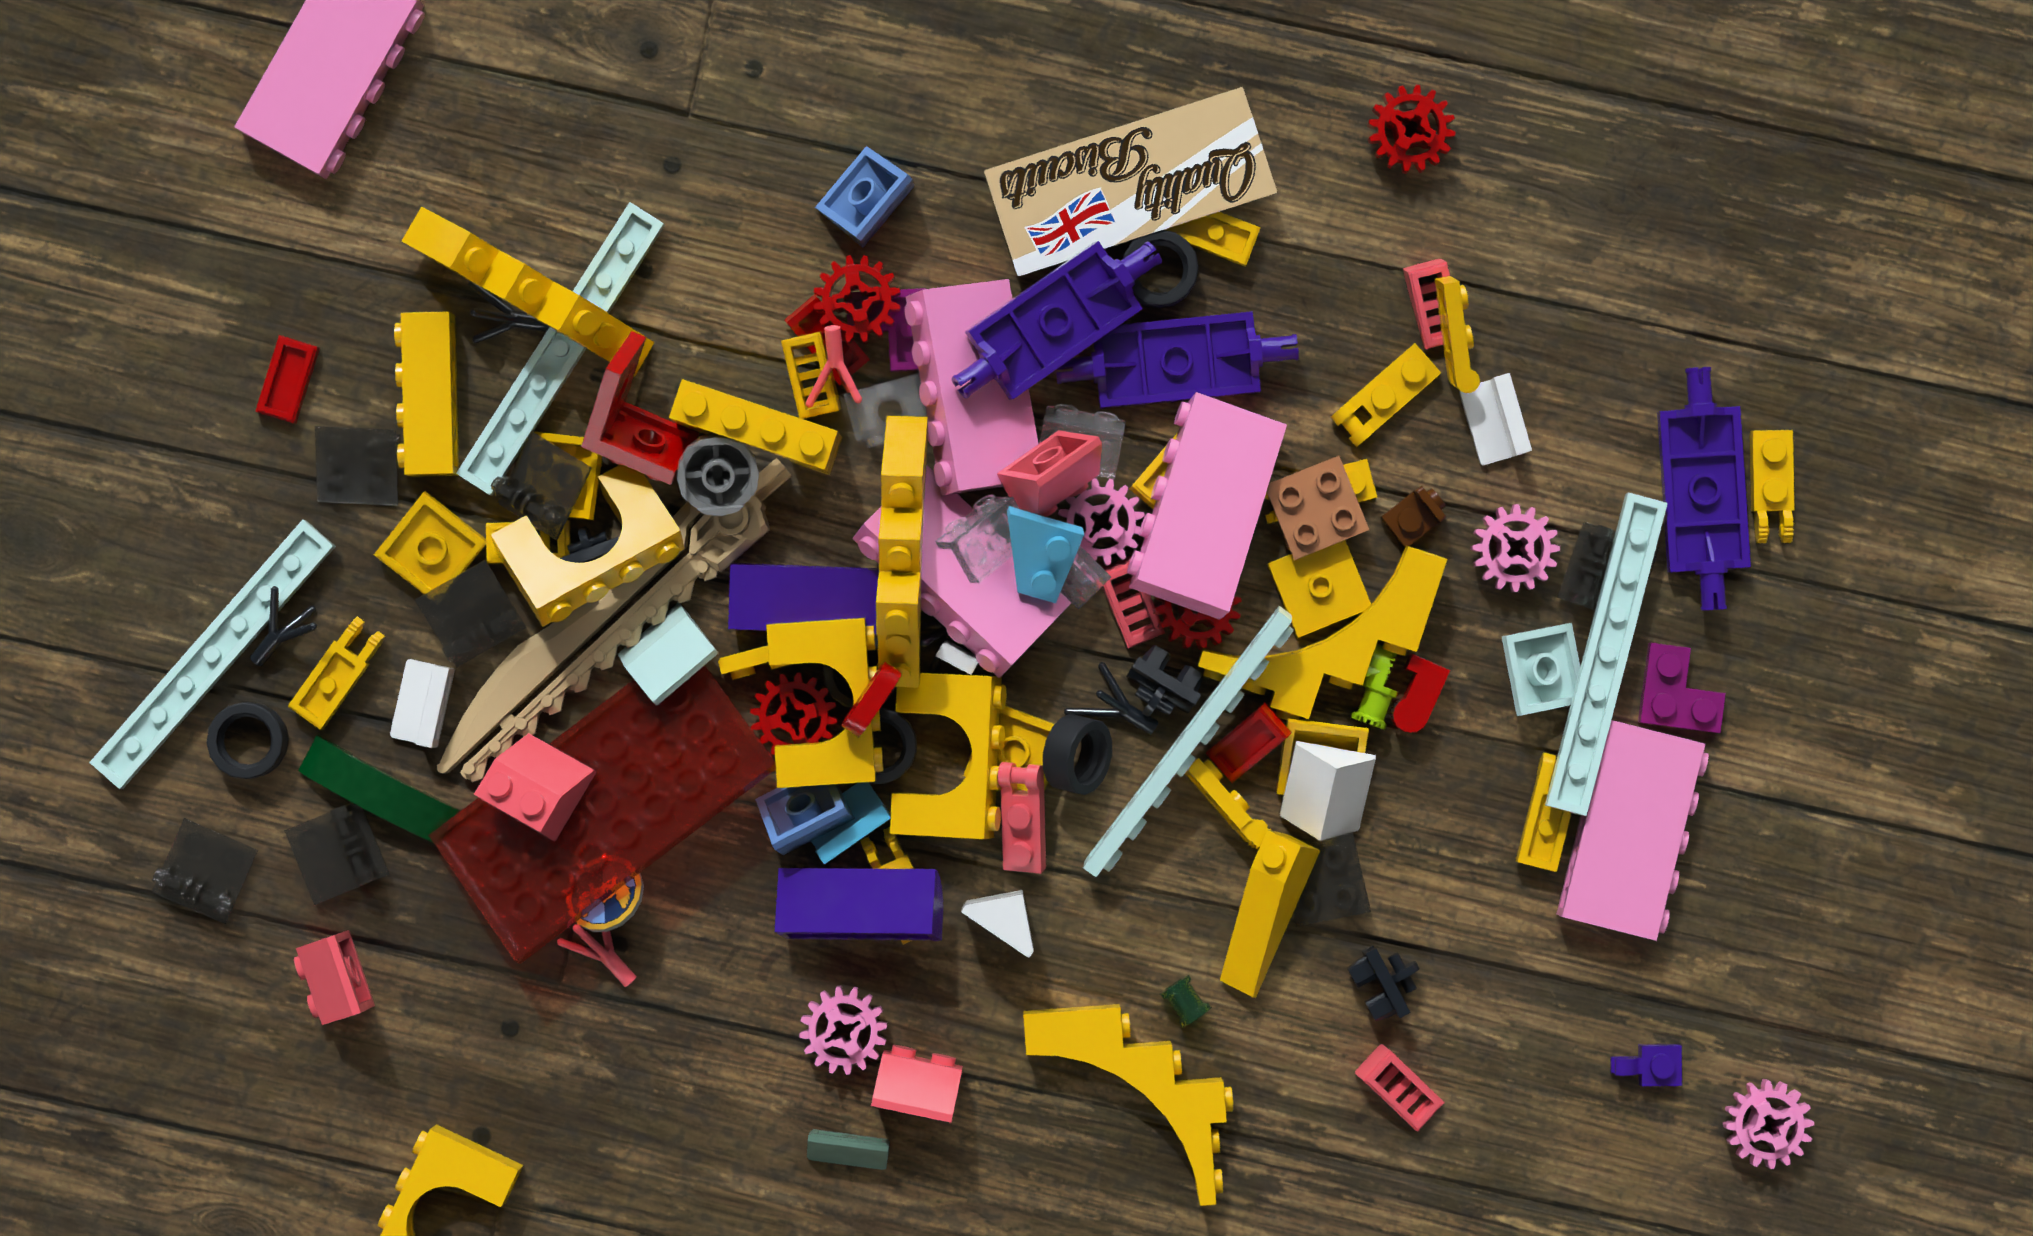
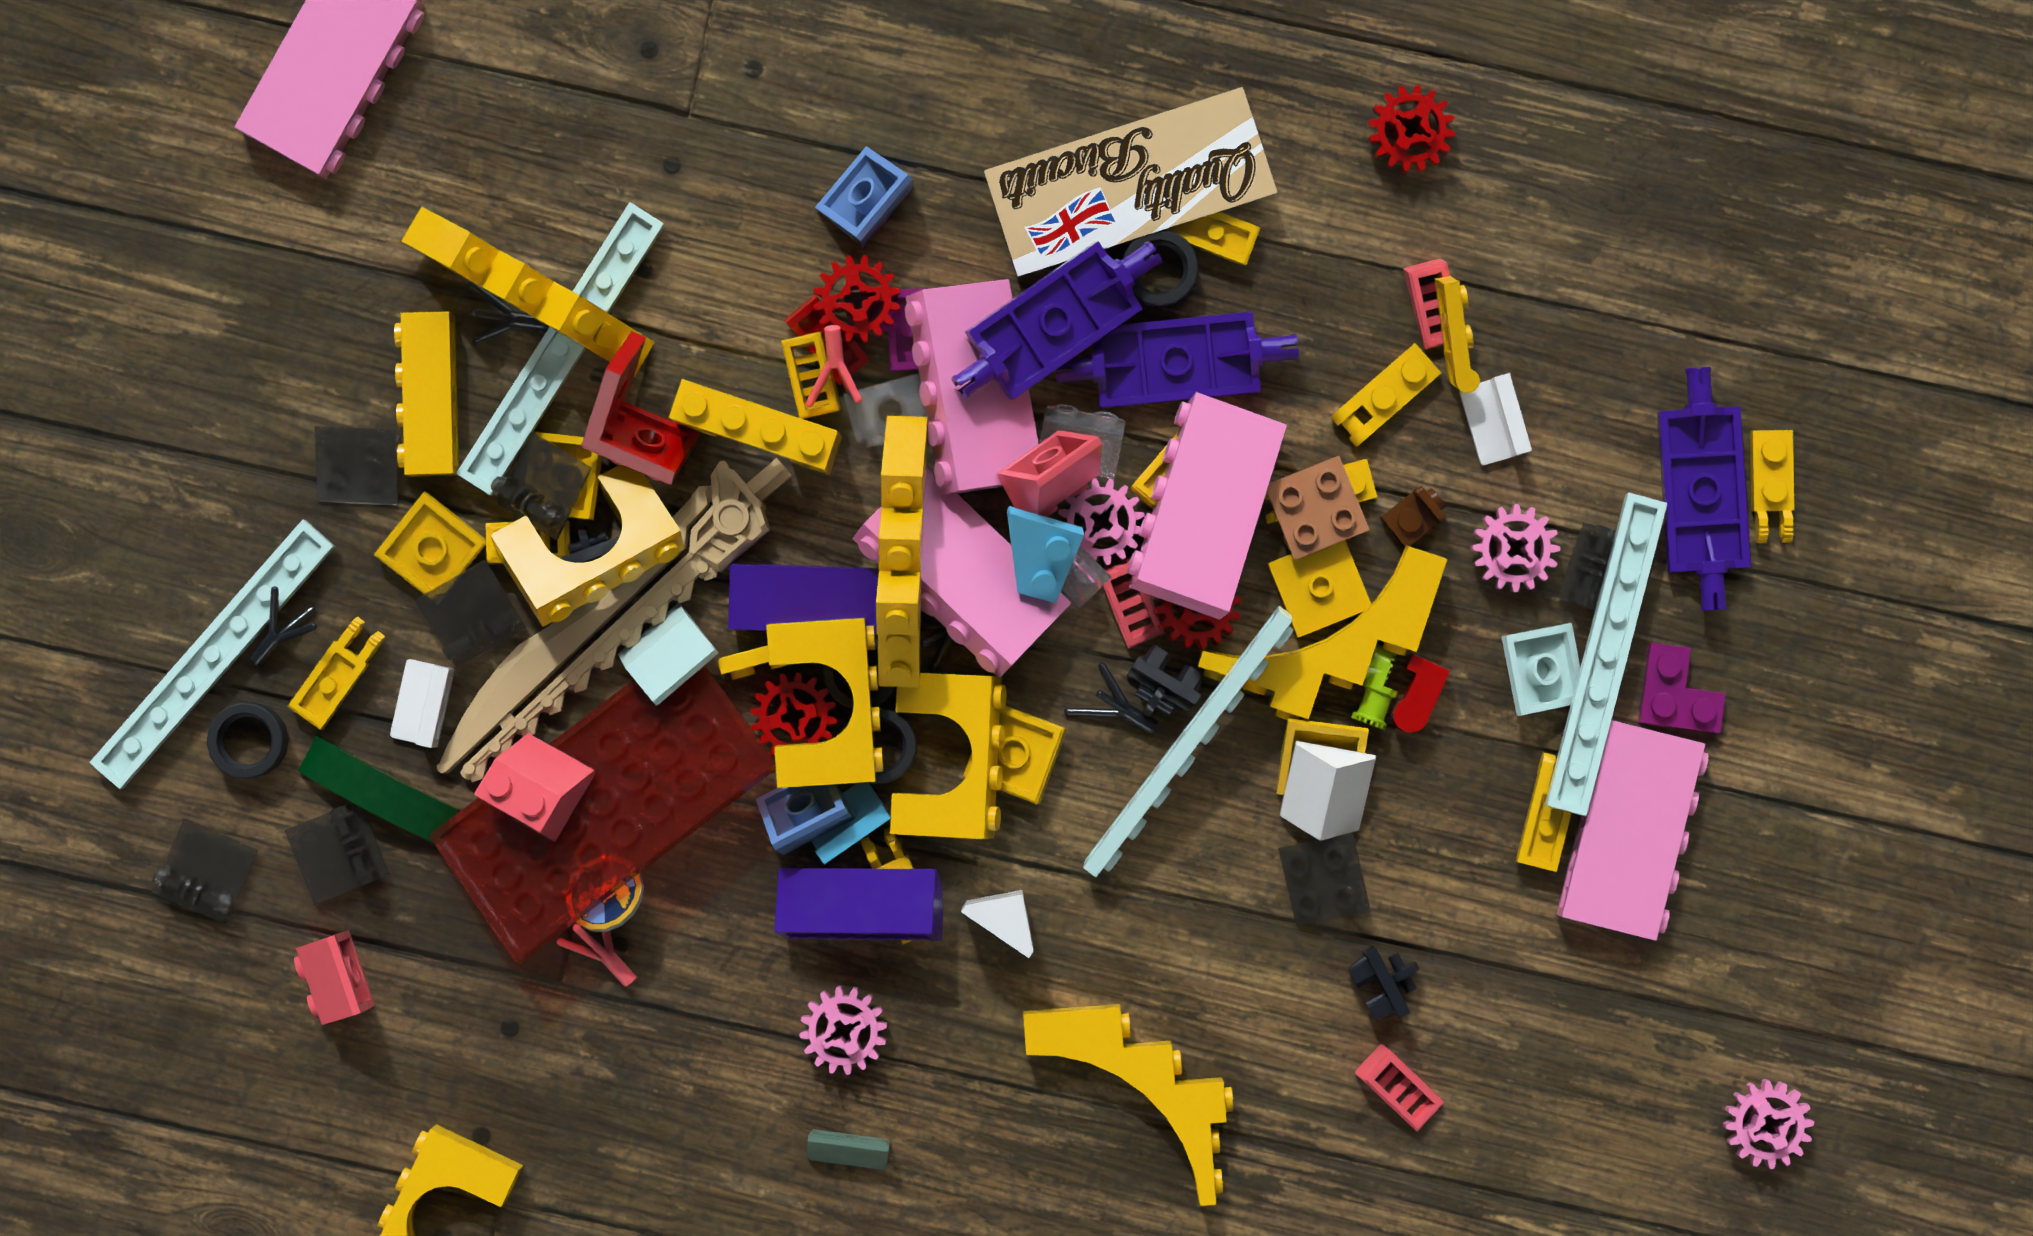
red tile [255,335,320,424] -> none
light grey cylinder [677,433,759,516] -> none
red beam [841,662,902,738] -> none
coral slope [871,1045,963,1123] -> none
clear bracket [935,495,1019,583] -> none
white tile [936,640,978,675] -> none
coral plate [998,762,1046,874] -> none
black tyre [1043,714,1112,795] -> none
clear green bush [1160,974,1212,1028] -> none
yellow hinge [1185,758,1271,849] -> none
red tile [1206,703,1292,783] -> none
yellow slope [1220,830,1321,998] -> none
dark purple plate [1610,1044,1682,1086] -> none

